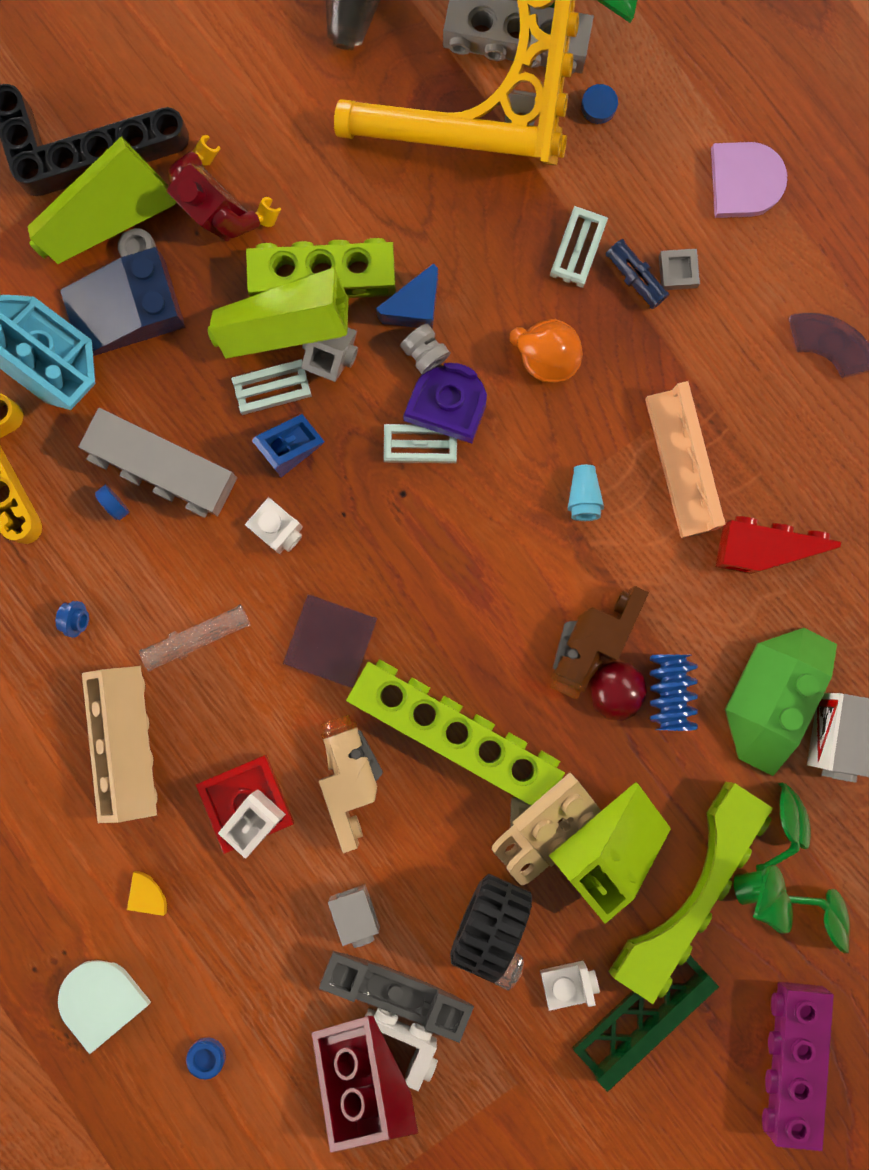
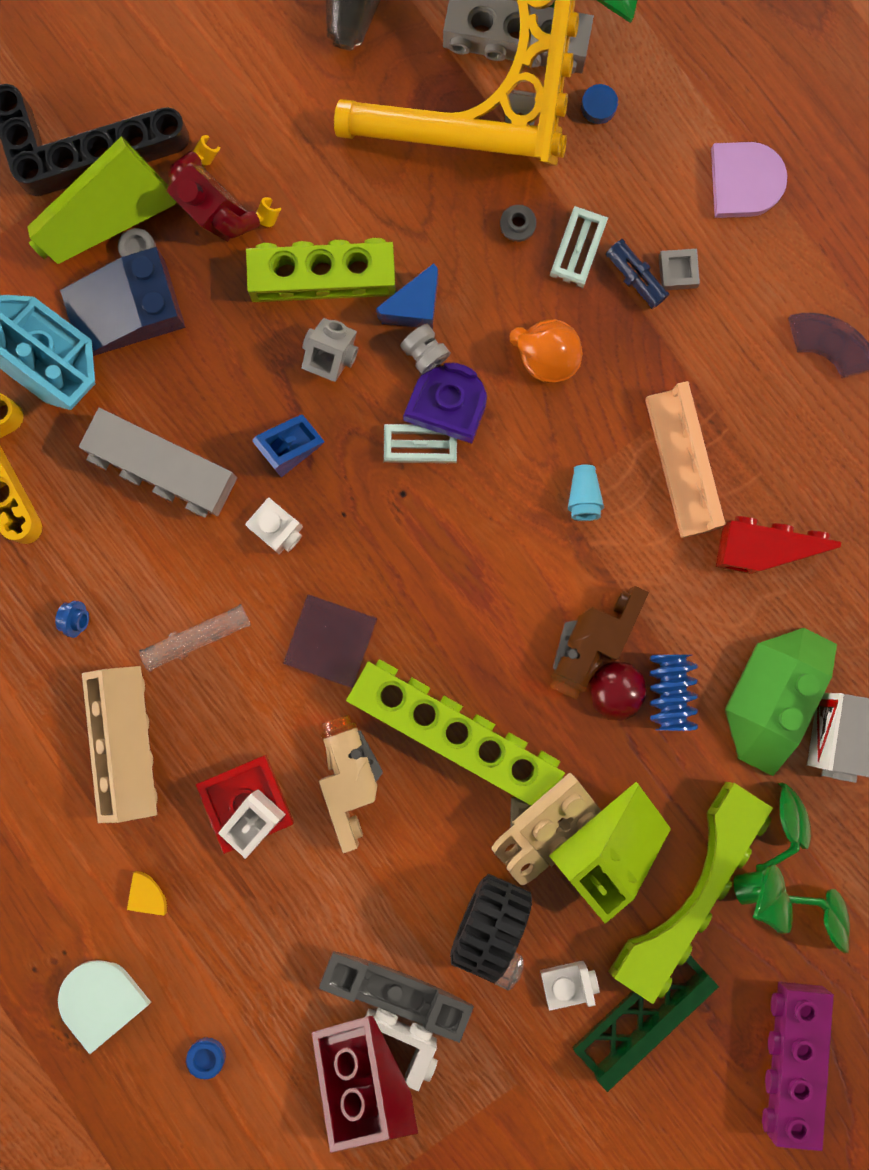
blue tile [95,484,130,521] -> none
lime slope [208,267,349,359] -> none
light aqua tile [231,359,312,415] -> none
light grey brick [328,884,380,948] -> none
none -> dark grey plate [500,205,536,242]

